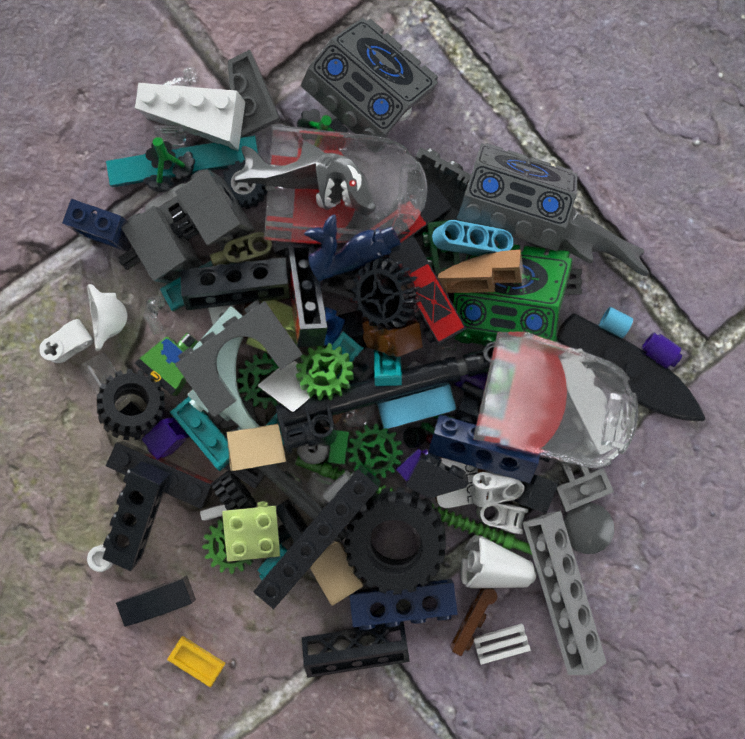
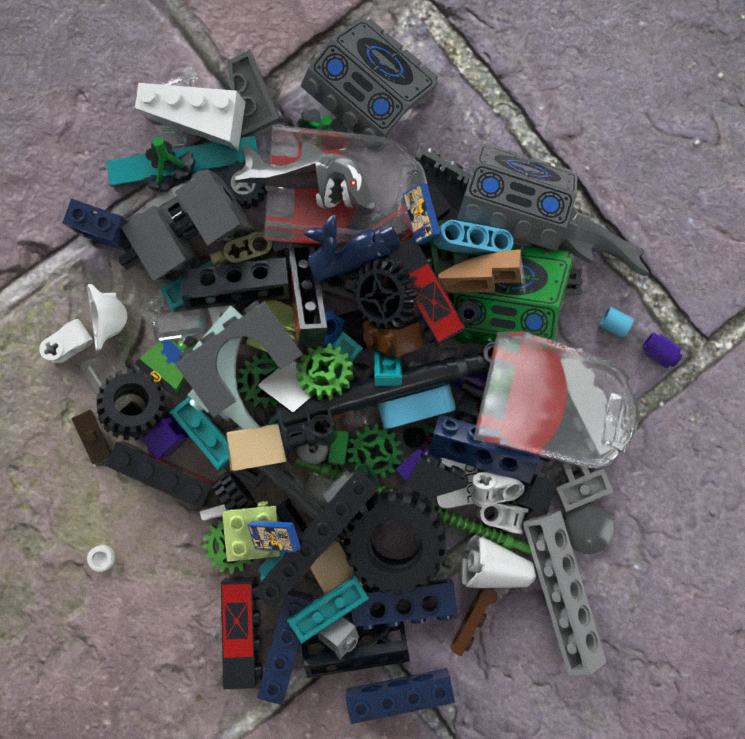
black brick [102,461,170,572] -> none
black slope [116,576,196,627] -> none
yellow tile [167,636,226,688] -> none
white tile [474,623,531,665] -> none
black piece [556,313,706,422] -> none
none -> dark brown piece [71,410,111,464]
none -> clear slope [150,309,207,341]
none -> black brick [221,577,262,690]
none -> tile [248,521,301,552]
none -> dark blue brick [257,589,313,705]
none -> teal tile [287,575,369,644]
none -> light grey brick [317,617,359,657]
none -> dark blue brick [346,668,455,724]
none -> tile [402,183,441,244]
none -> black pin [458,298,480,323]

